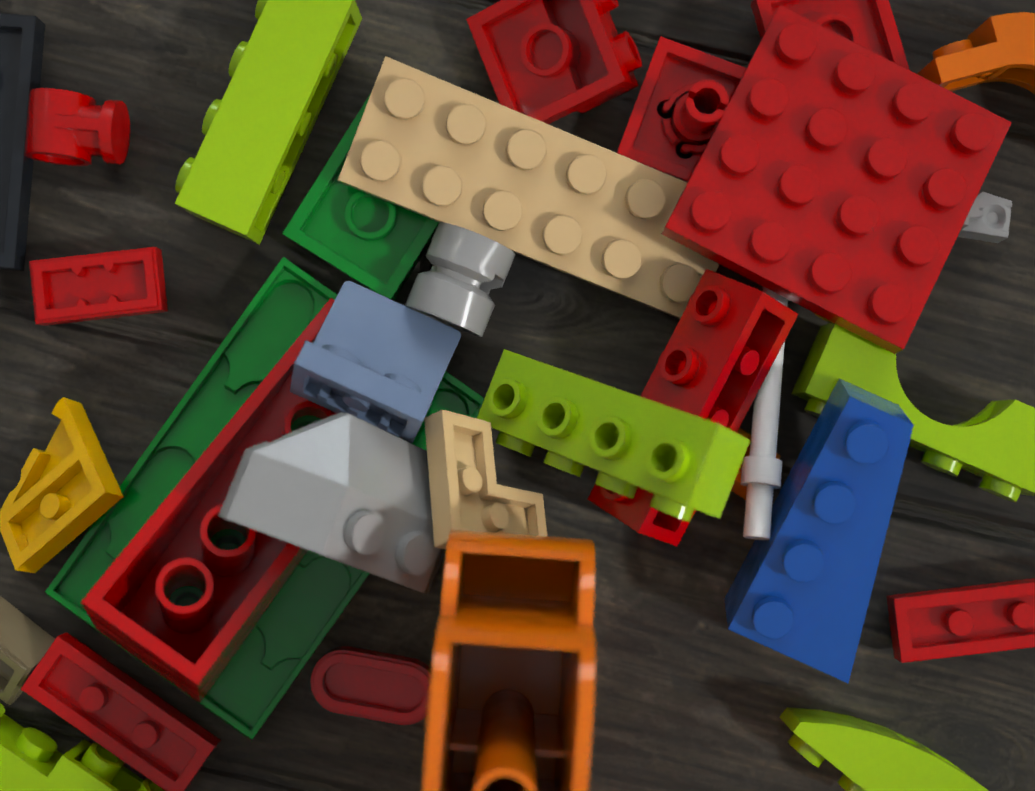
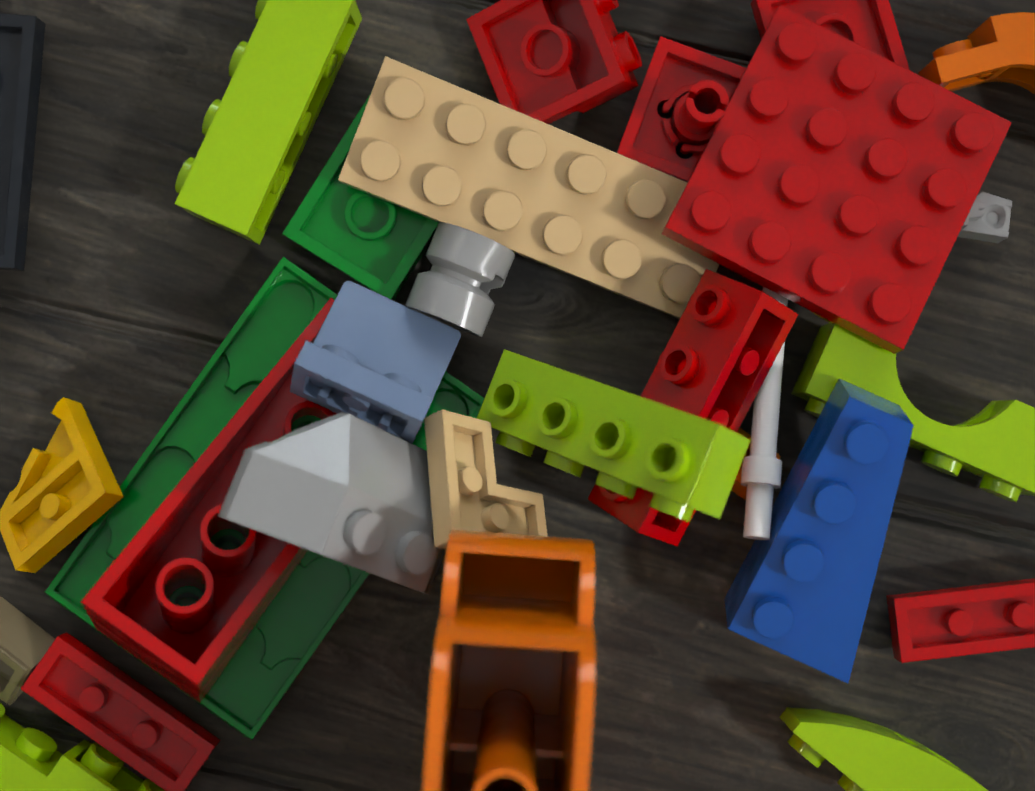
red piece [24,88,131,166] -> none
red plate [29,247,168,326] -> none
red tile [311,646,432,725] -> none

